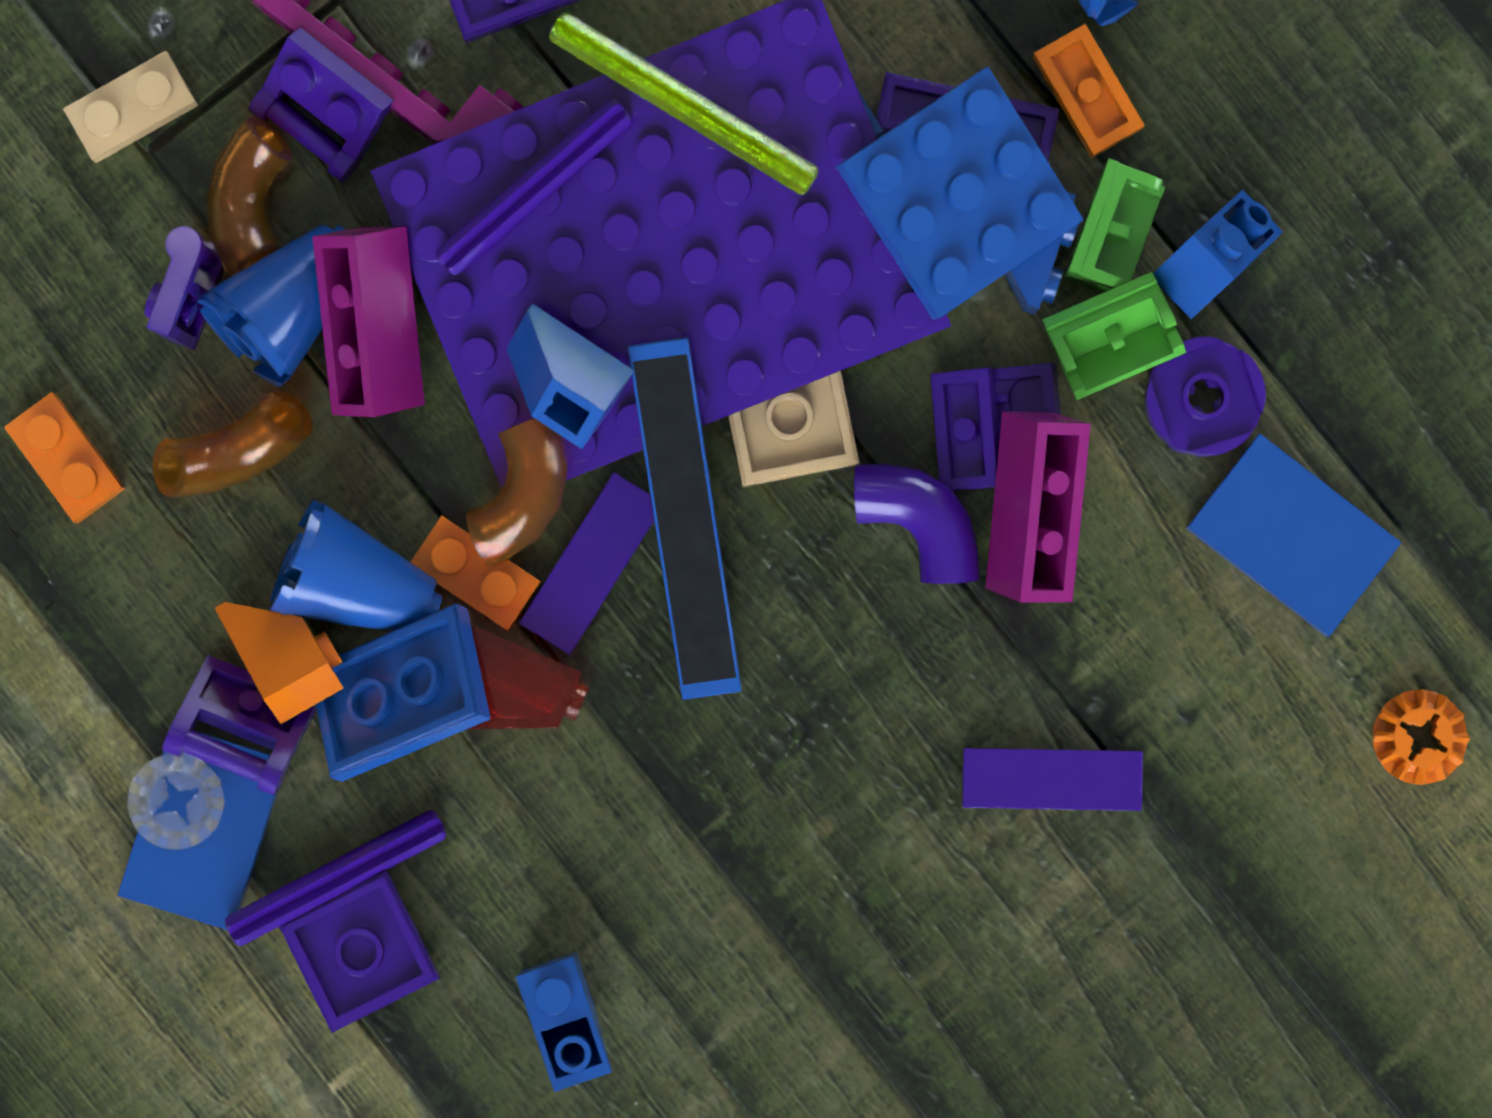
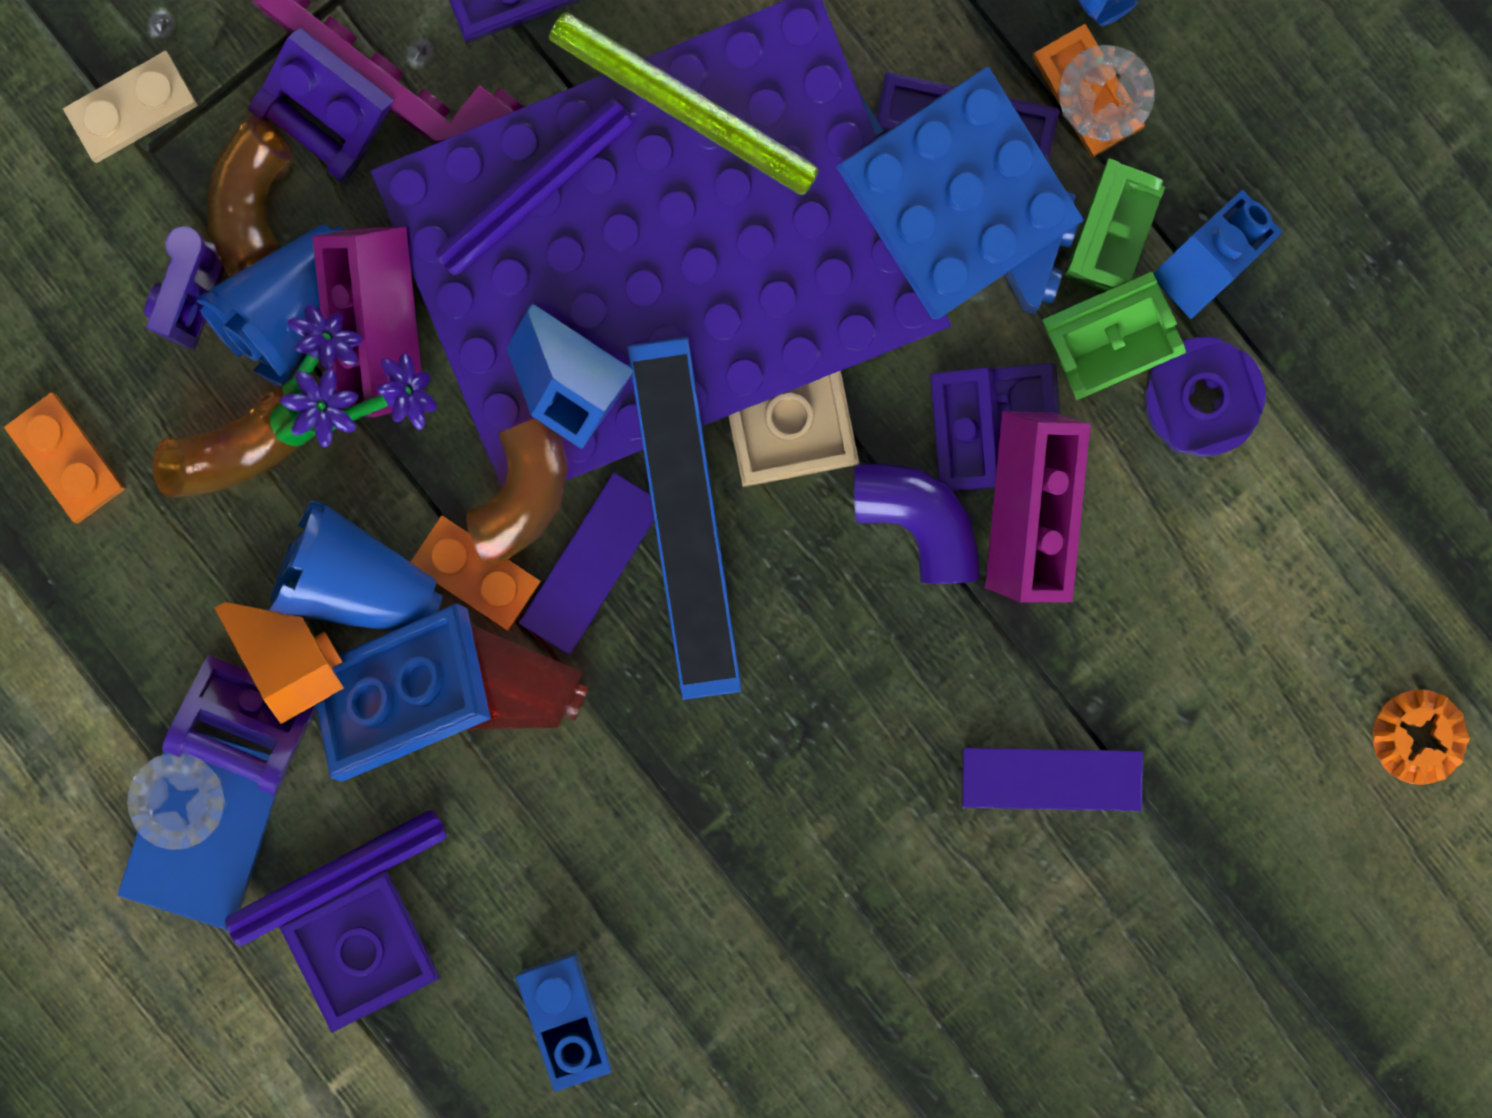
blue tile [1185,434,1402,637] -> none
none -> dark purple plant [270,305,437,447]
none -> clear gear [1058,45,1155,142]

